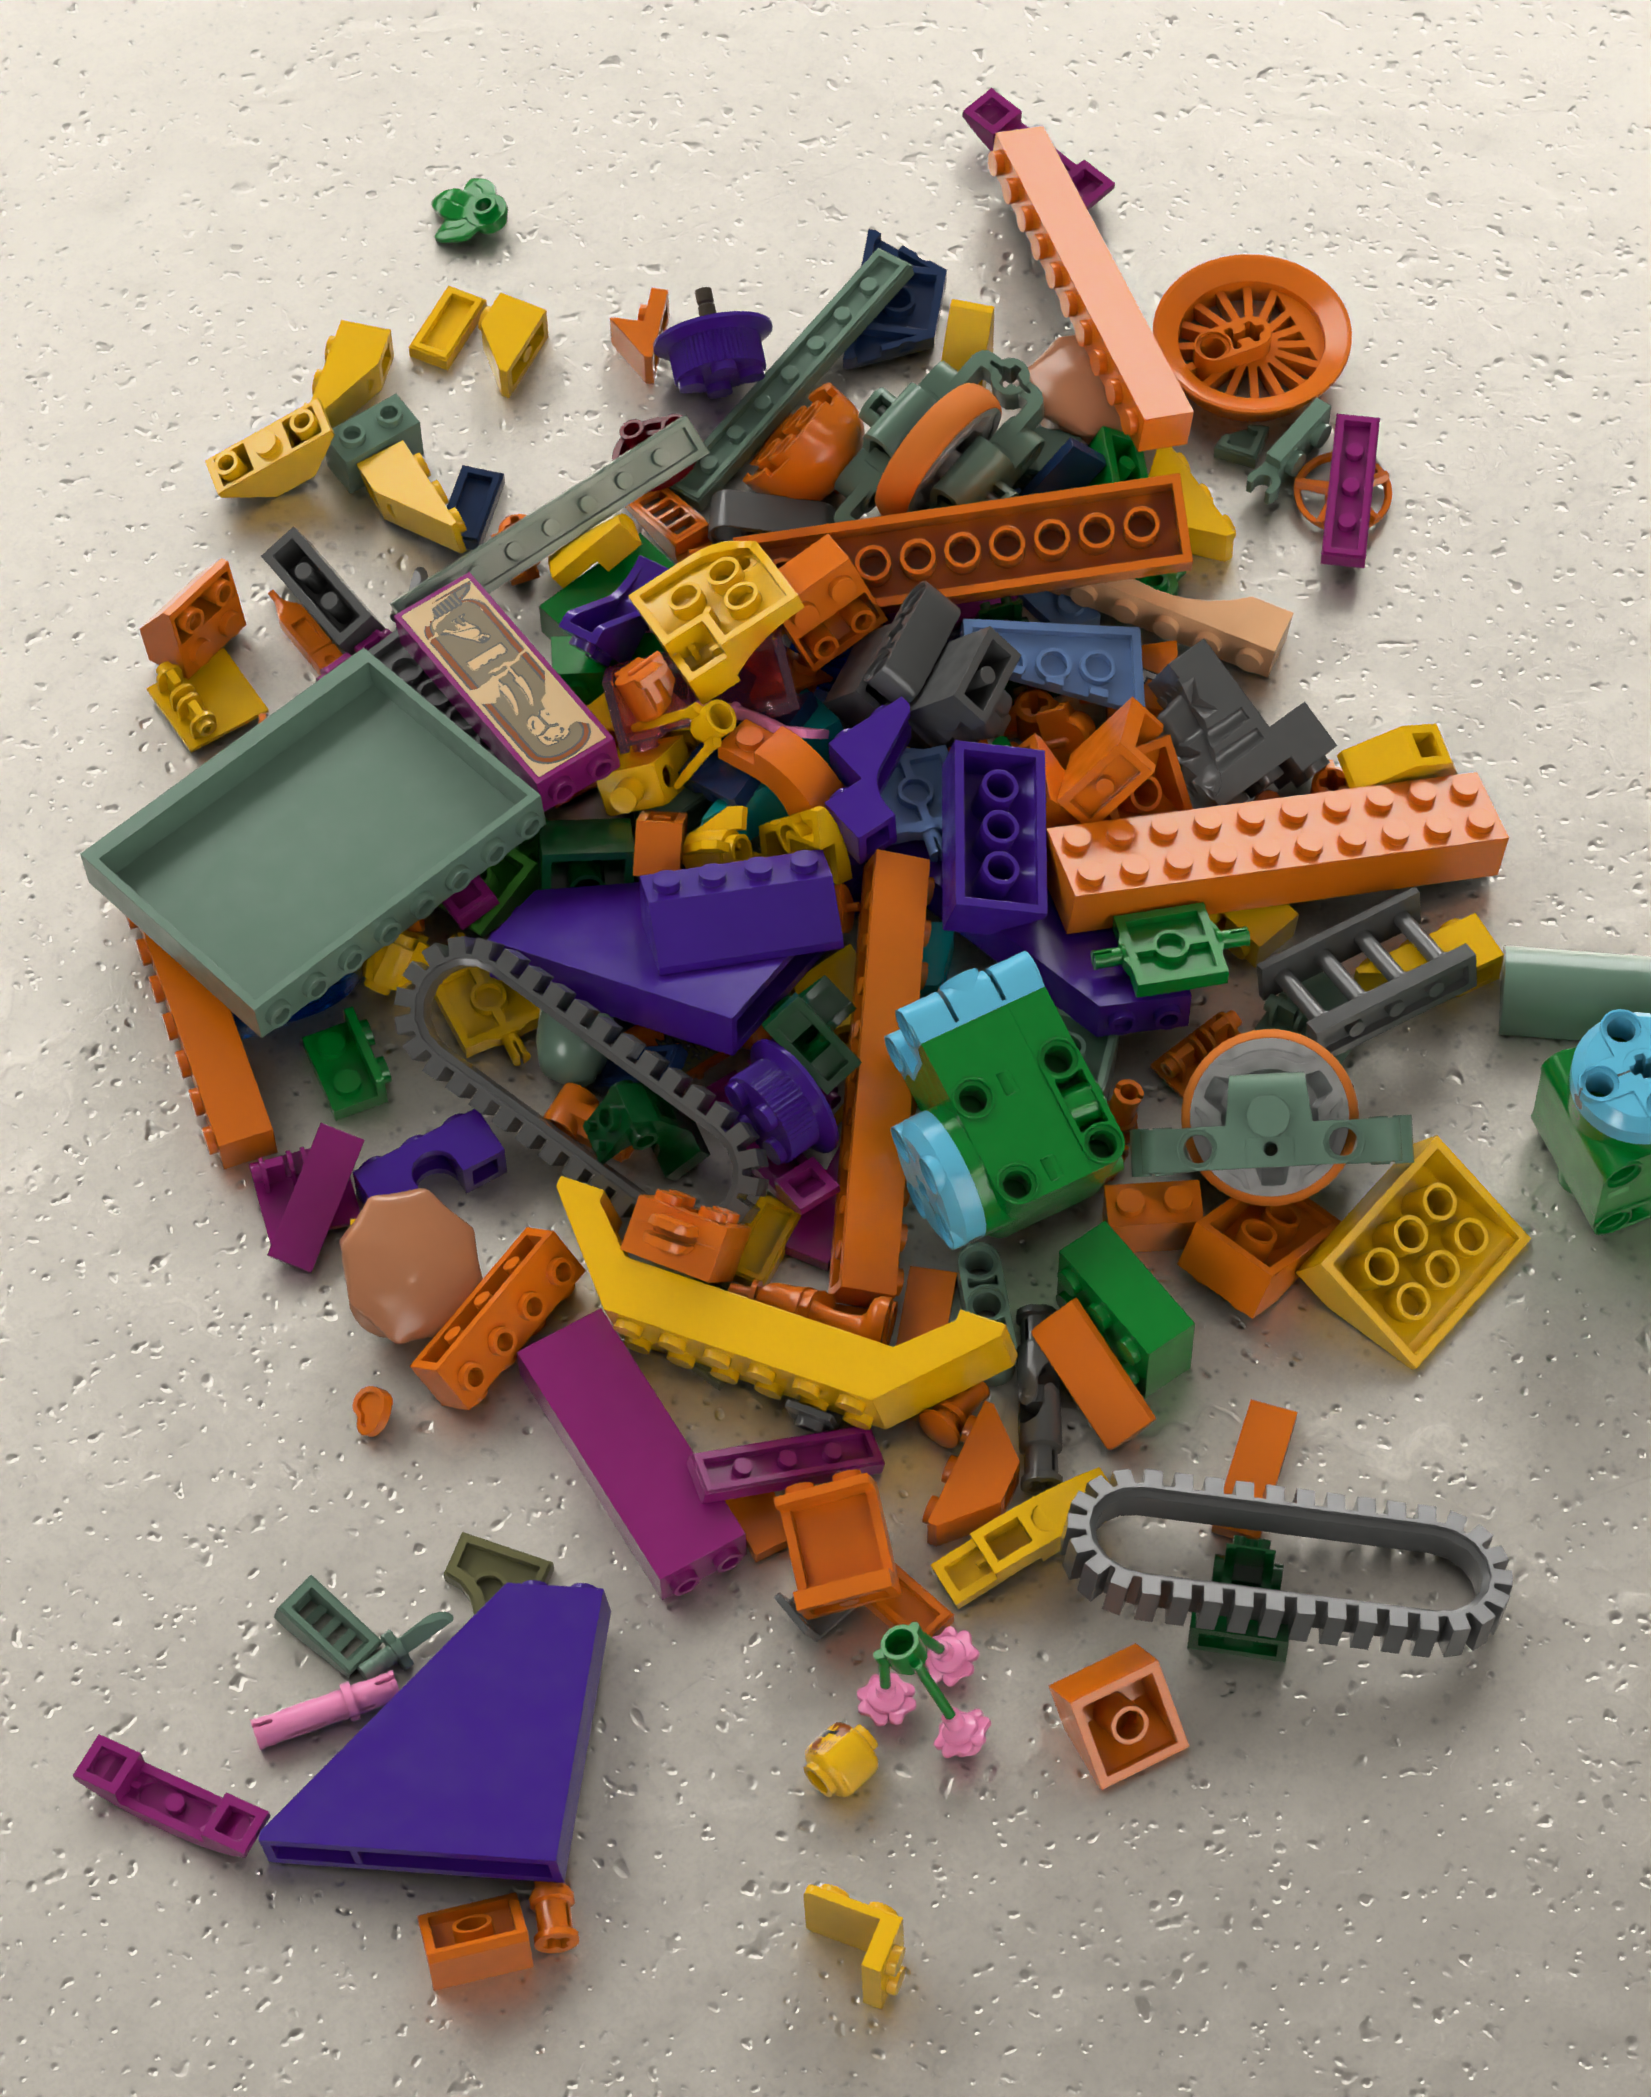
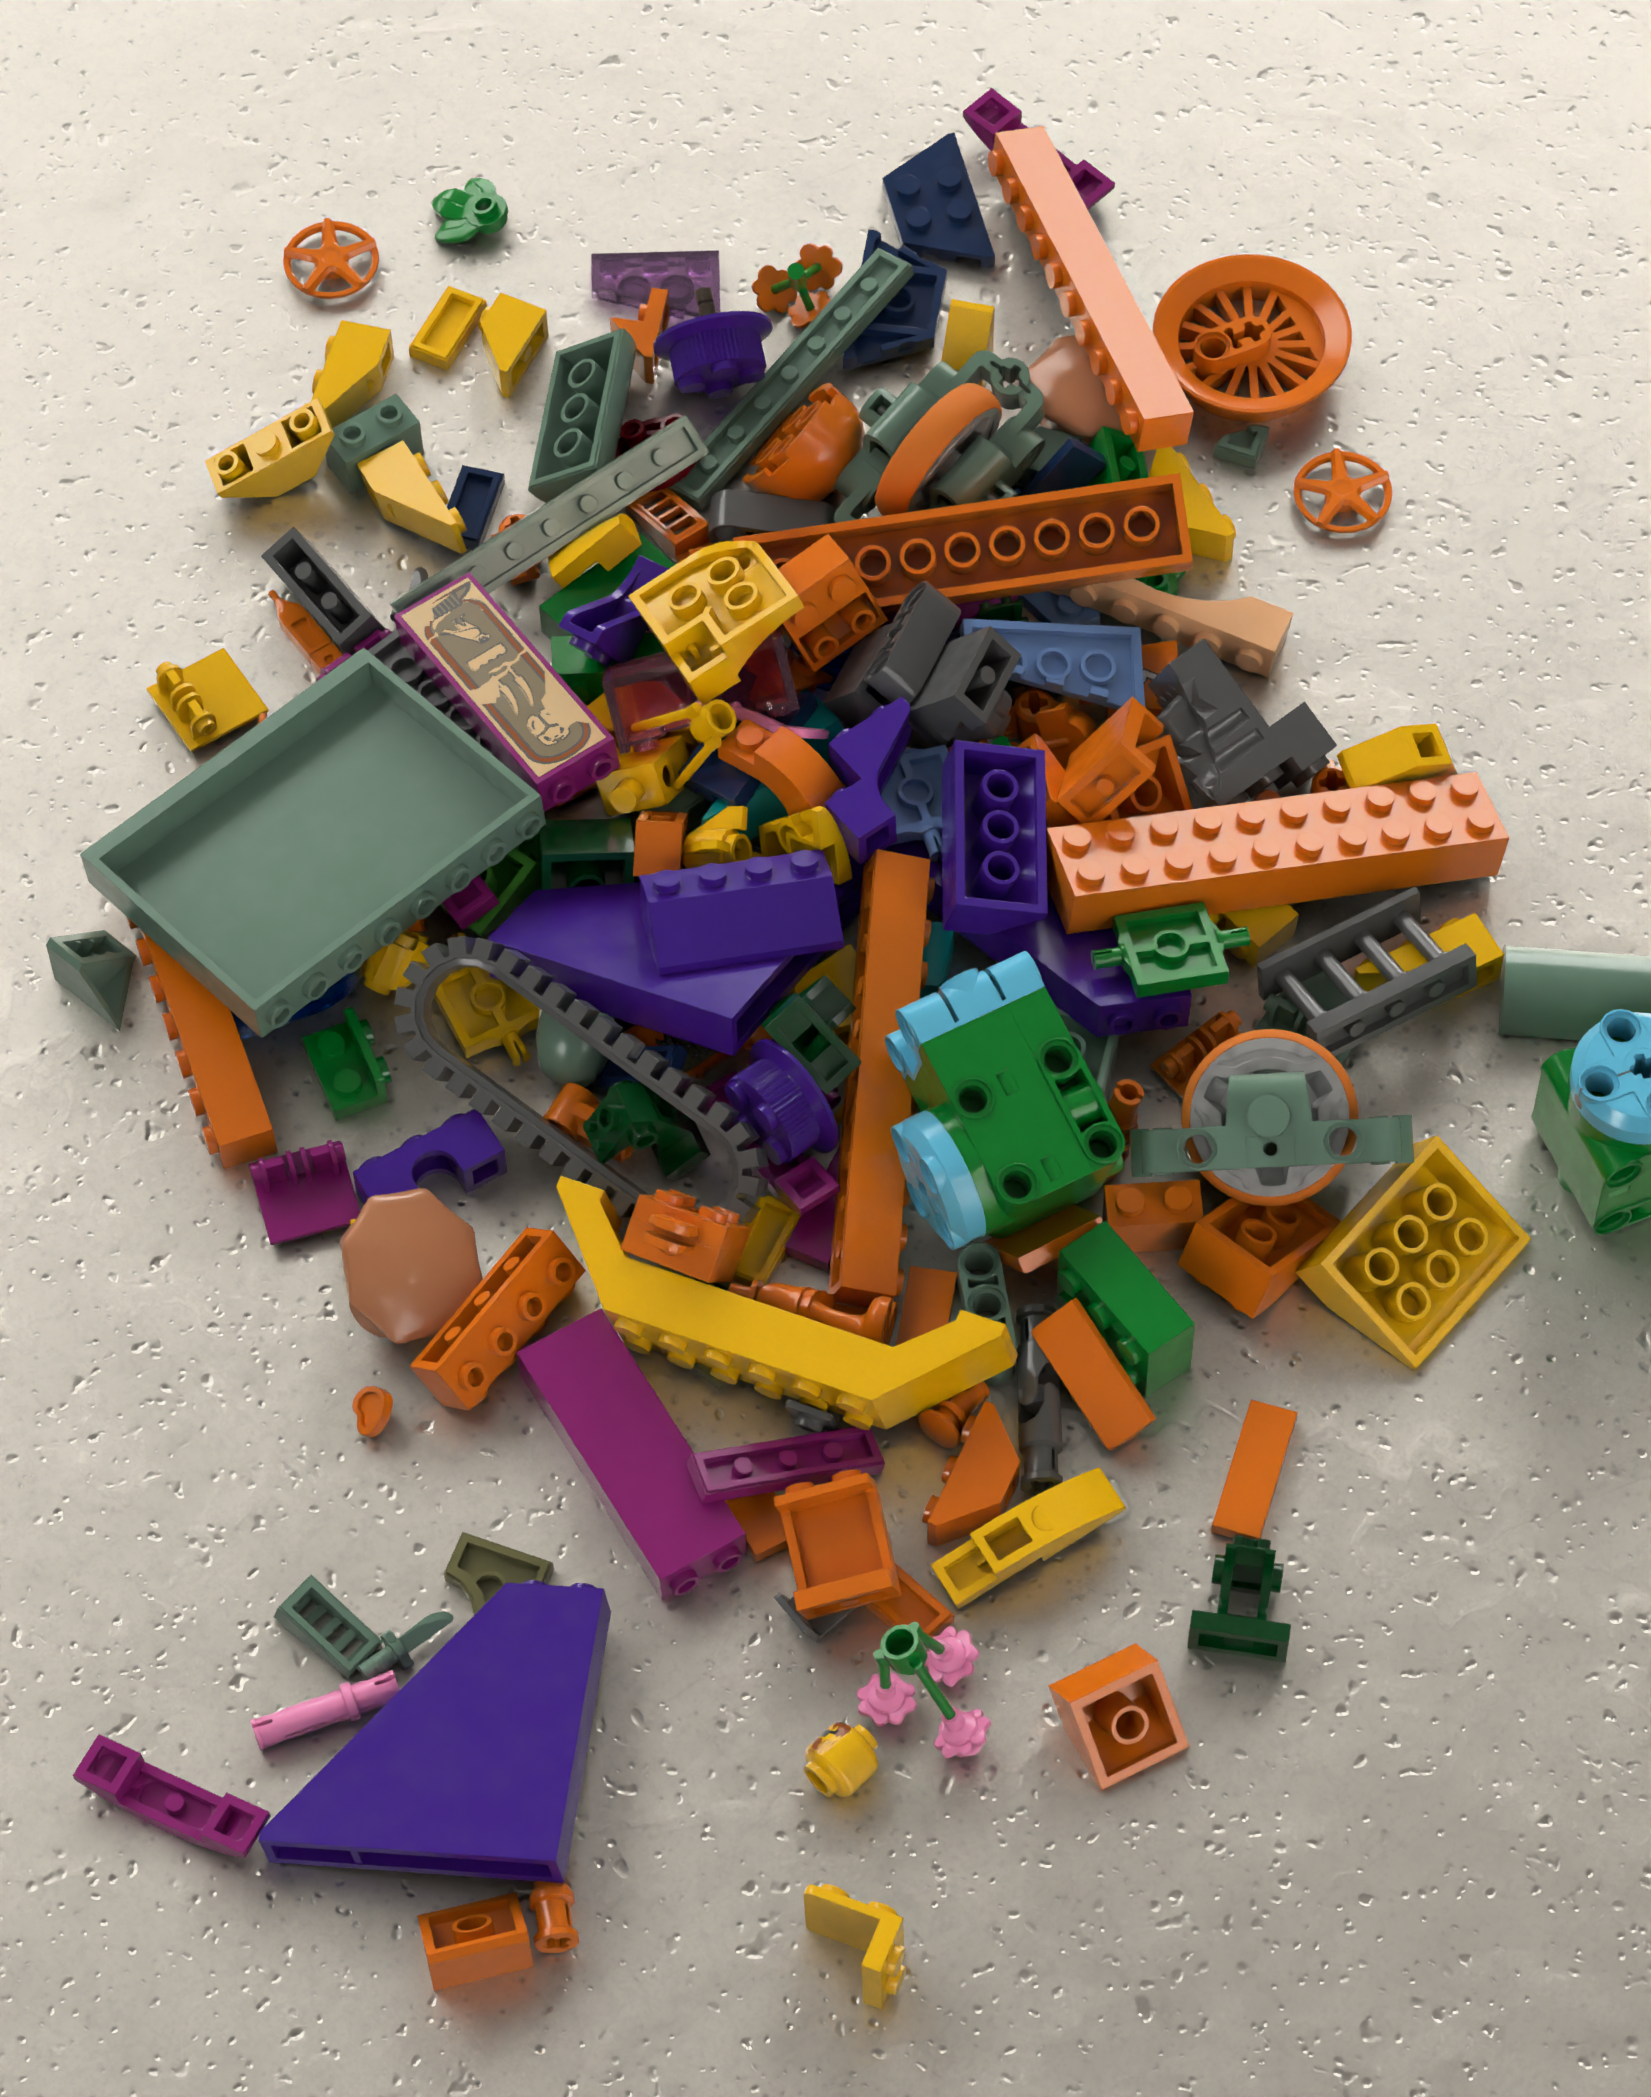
orange slope [140,558,247,679] -> none
magenta tile [267,1123,365,1273] -> none
orange piece [614,650,676,722] -> none
orange piece [834,884,861,934] -> none
dark grey piece [1060,1469,1513,1658] -> none
sand green plate [1246,398,1332,505] -> none
magenta tile [1320,413,1380,568] -> none
none -> sand green slope [46,930,137,1031]
none -> orange wheel [283,218,379,299]
none -> sand green brick [528,328,636,503]
none -> clear purple wing [591,250,721,320]
none -> orange plant [752,243,843,329]
none -> dark blue wing [882,133,995,268]
none -> orange tile [984,1204,1103,1274]

